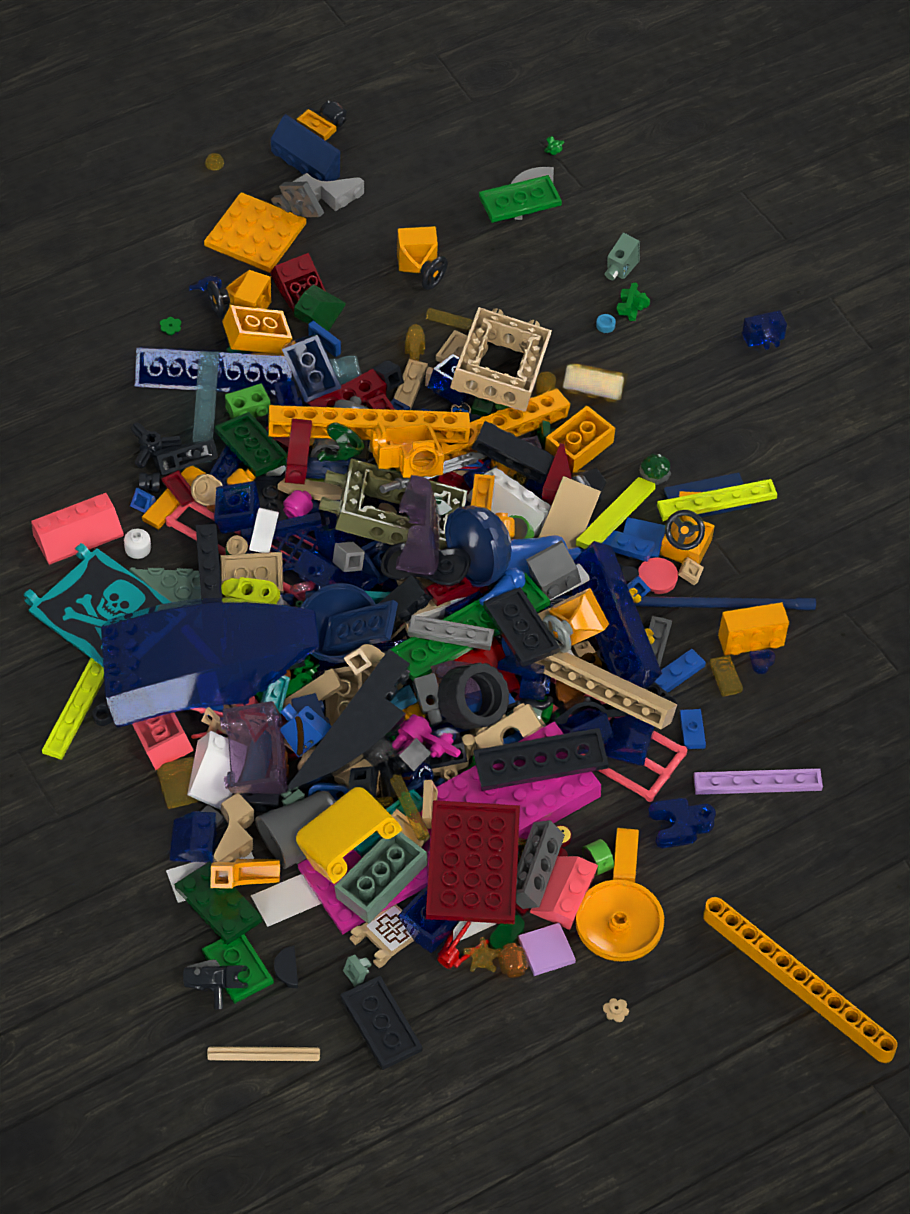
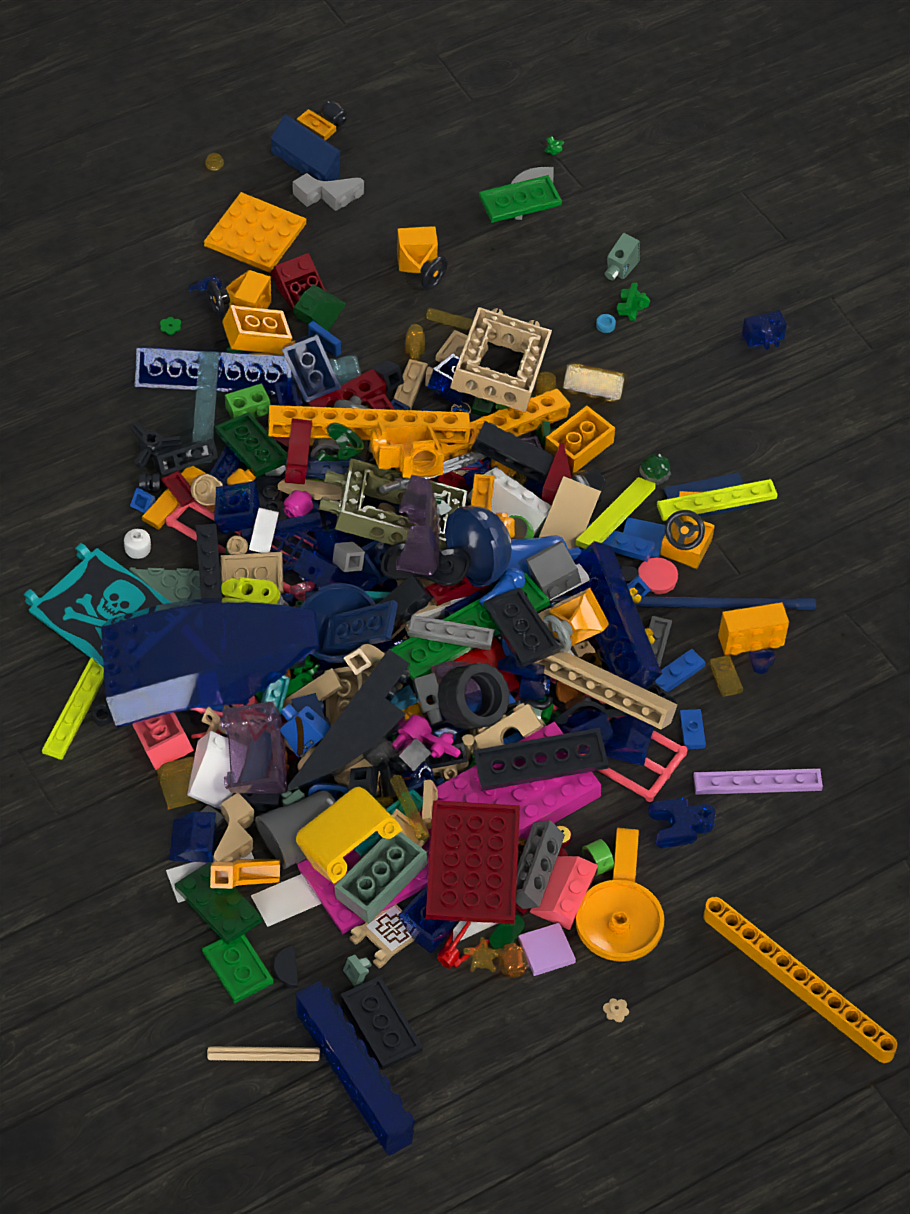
coral slope [31,493,124,565] -> none
black piece [183,959,248,1009] -> none
dark grey plate [271,181,324,217] -> none
tan tile [678,557,704,585] -> none
none -> clear blue brick [296,981,415,1156]

